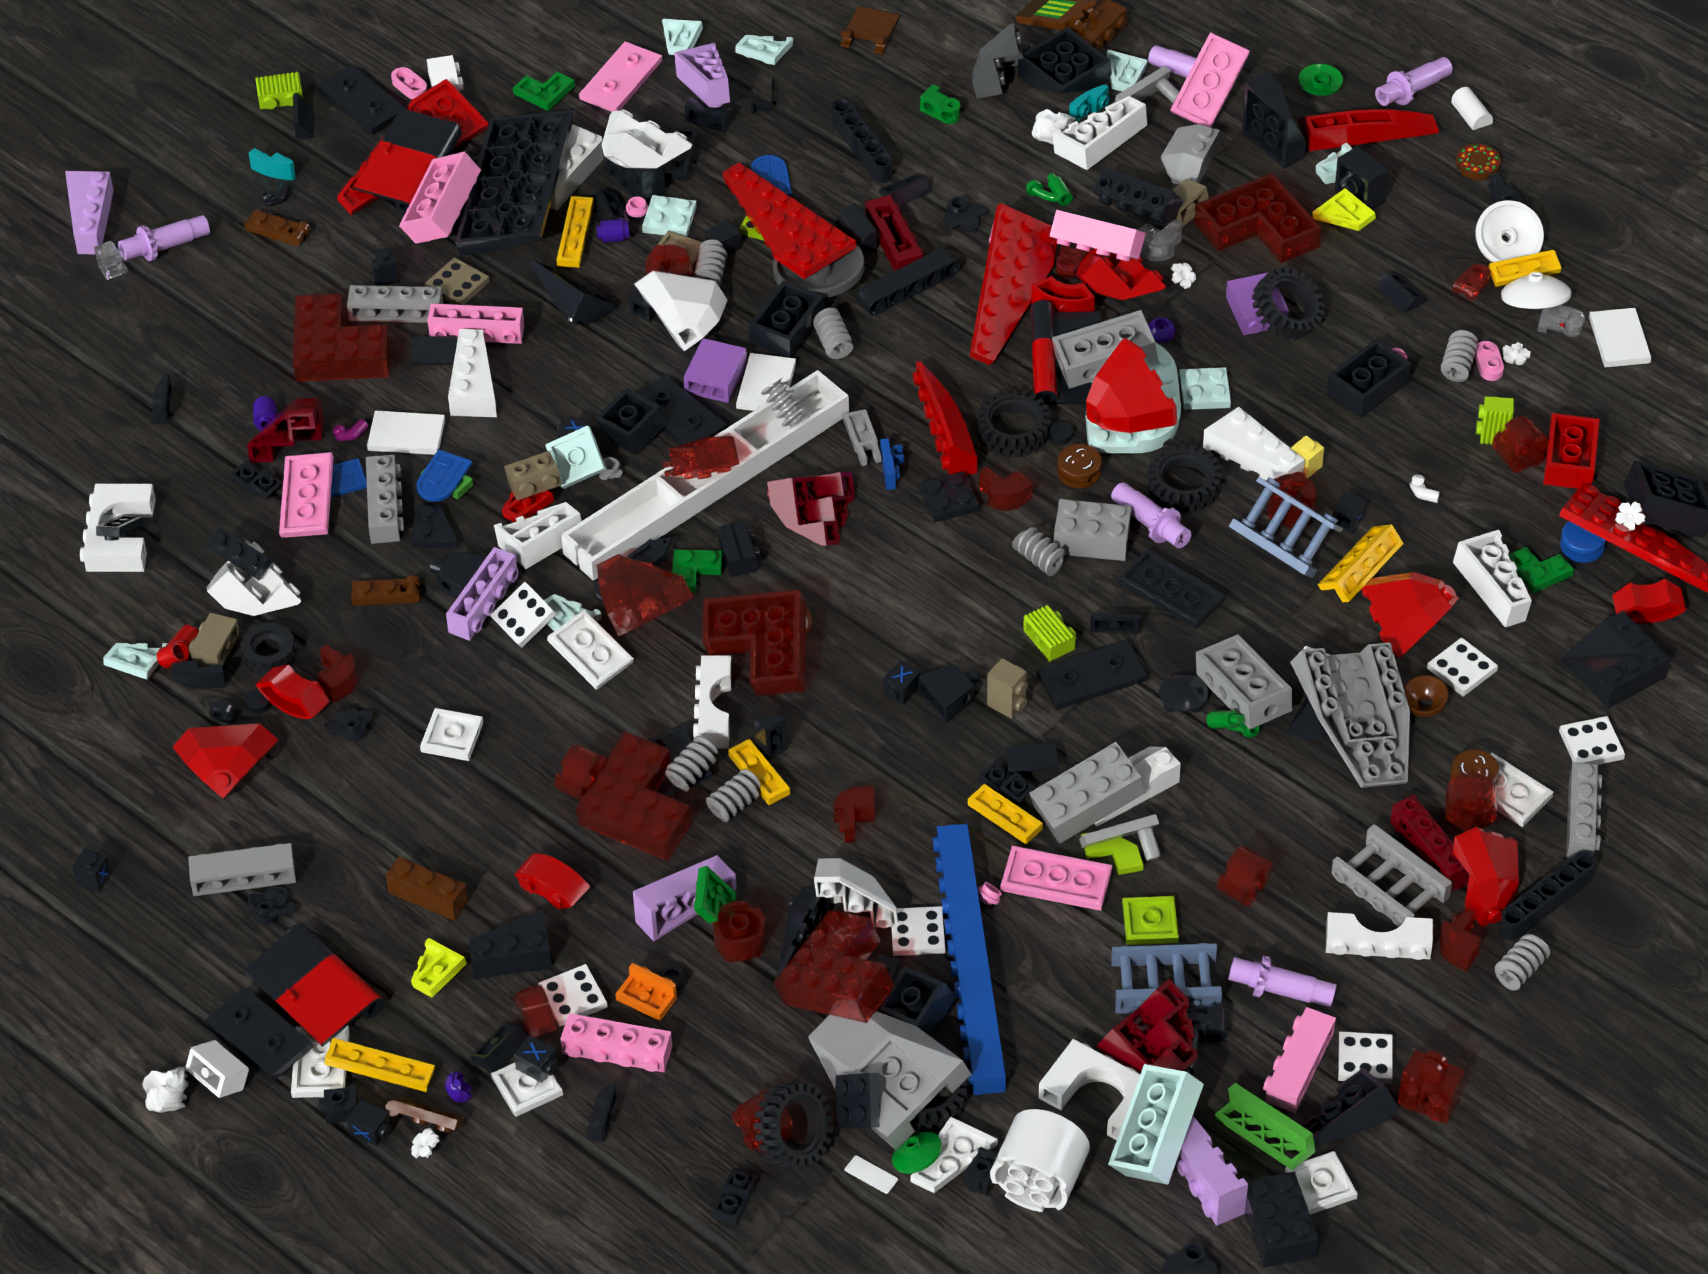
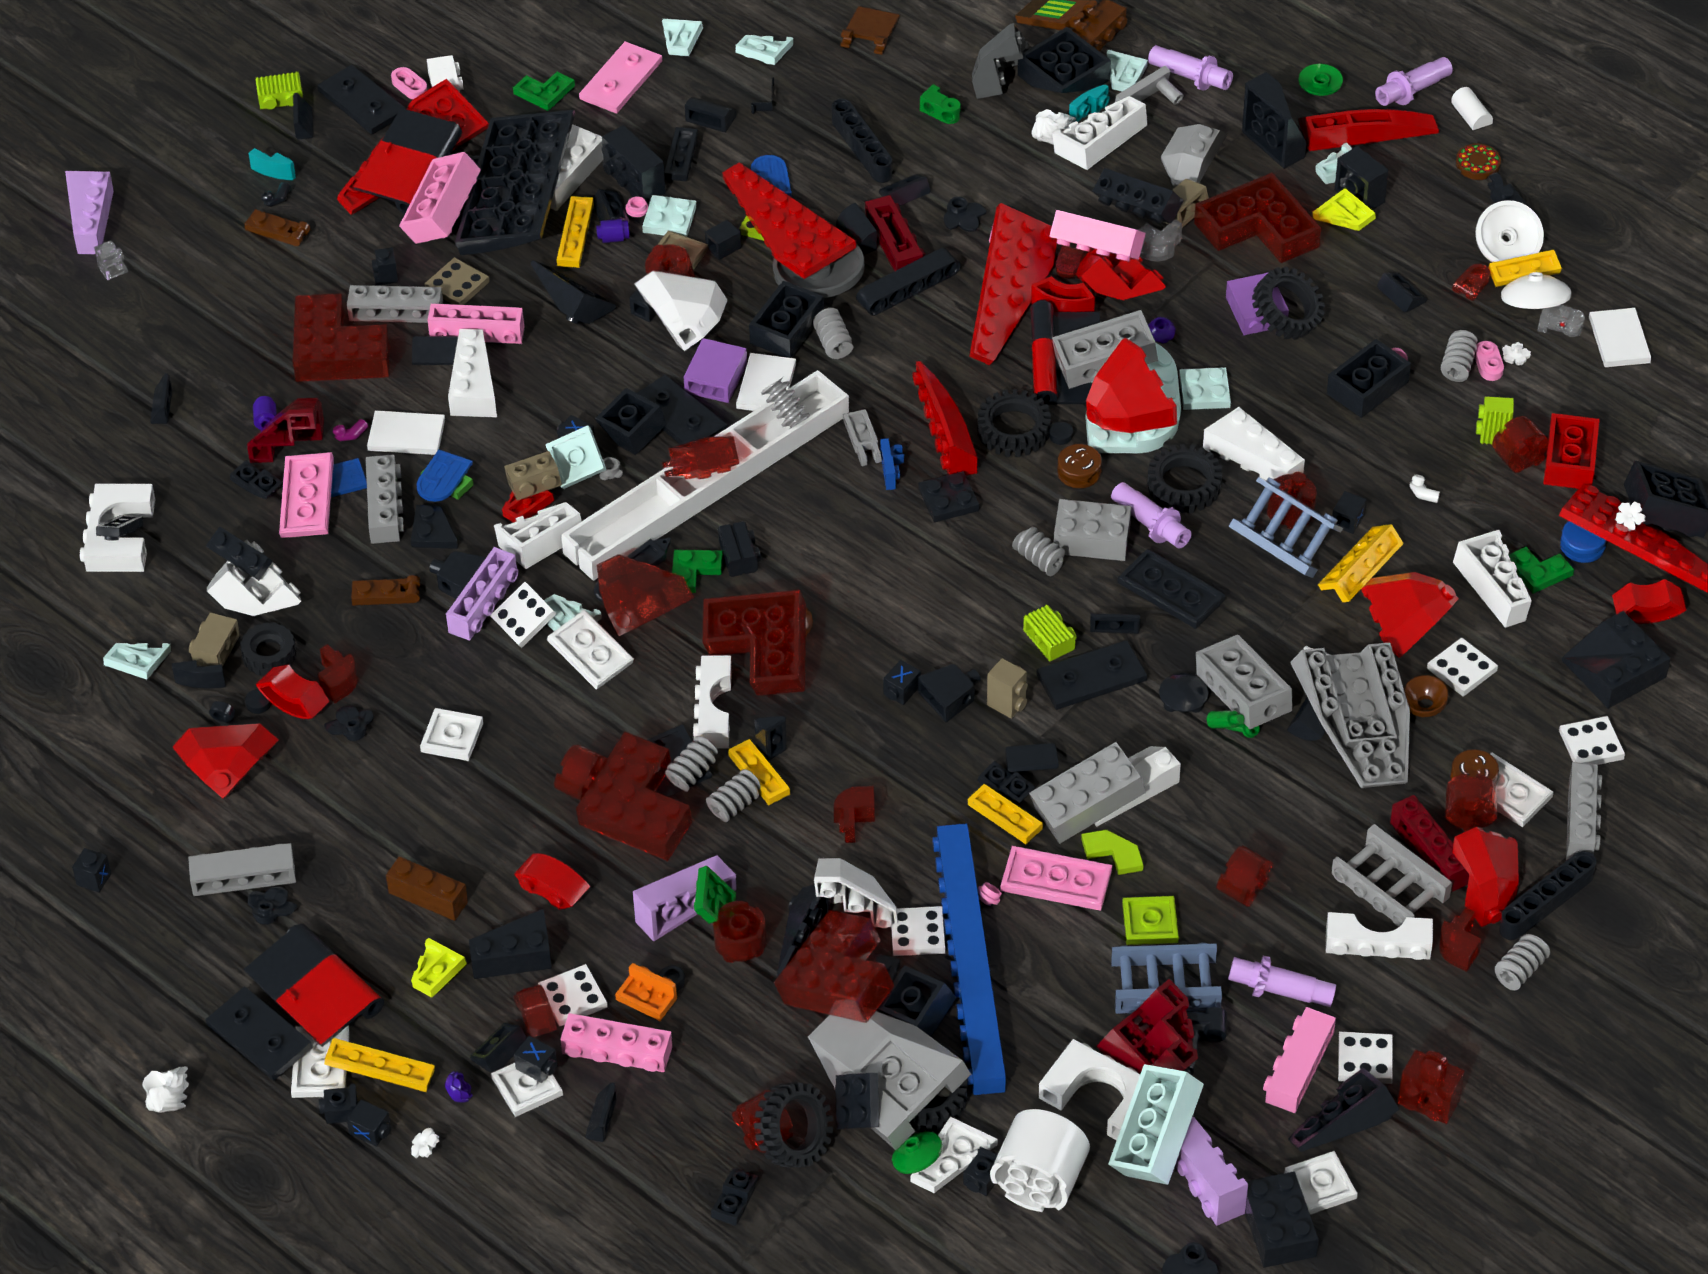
lavender gear [118,215,210,261] -> none
red piece [157,624,199,669] -> none
white brick [185,1040,249,1098] -> none
plate [385,1098,465,1133] -> none
white brick [602,110,692,169] -> none
lavender wedge [674,43,730,108] -> none
light grey piece [694,240,727,287] -> none
dark red brick [767,472,855,546] -> none
white sticker [844,1155,898,1194] -> none
clear red brick [979,466,1033,511] -> none
green plant [1026,173,1073,206] -> none
light grey piece [1079,814,1161,861] -> none
bright pink plate [1170,33,1250,128] -> none
white plant [1171,262,1196,289] -> none
bright green fence [1215,1083,1315,1170] -> none
light yellow brick [1291,436,1324,479] -> none

